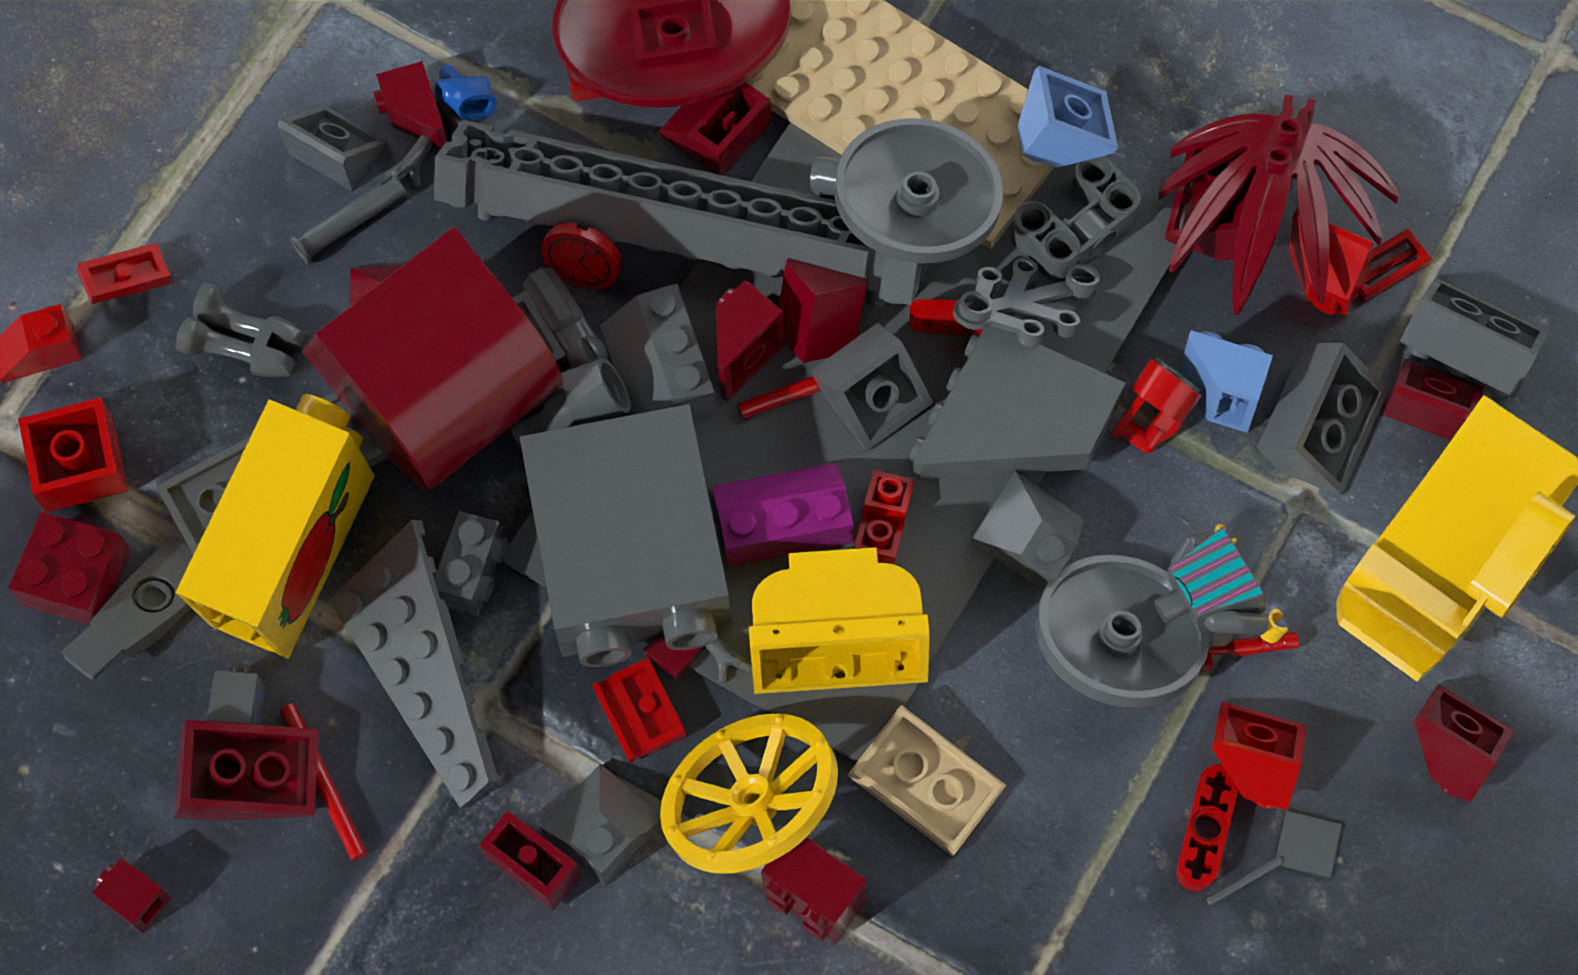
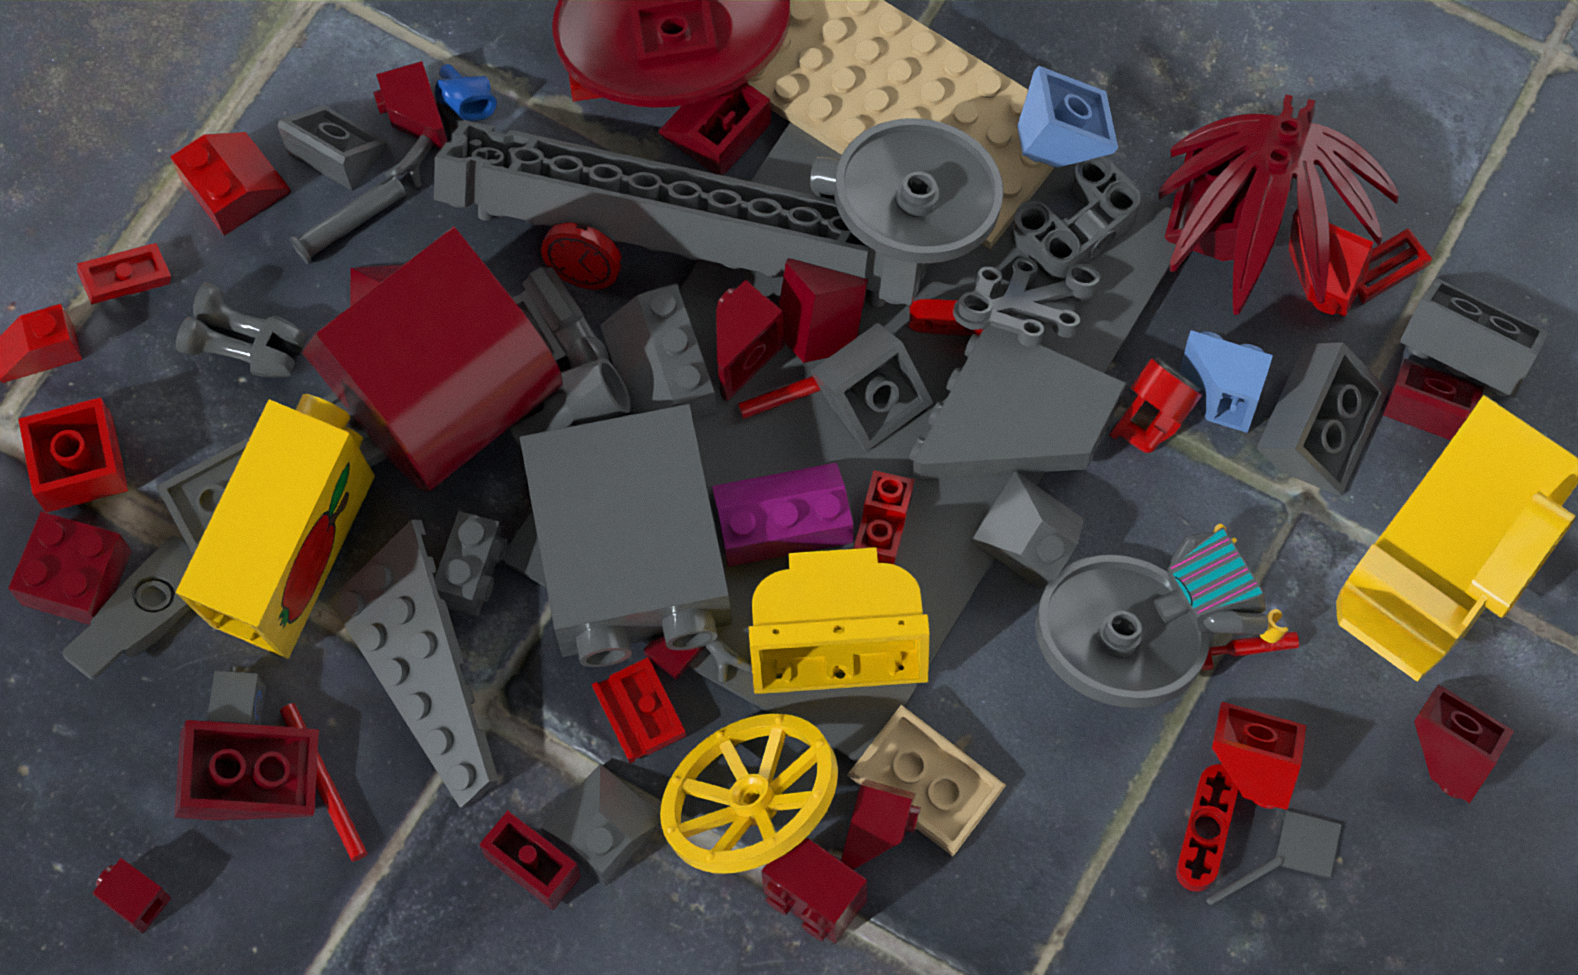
none -> red slope [170,132,291,236]
none -> dark red slope [841,779,921,870]

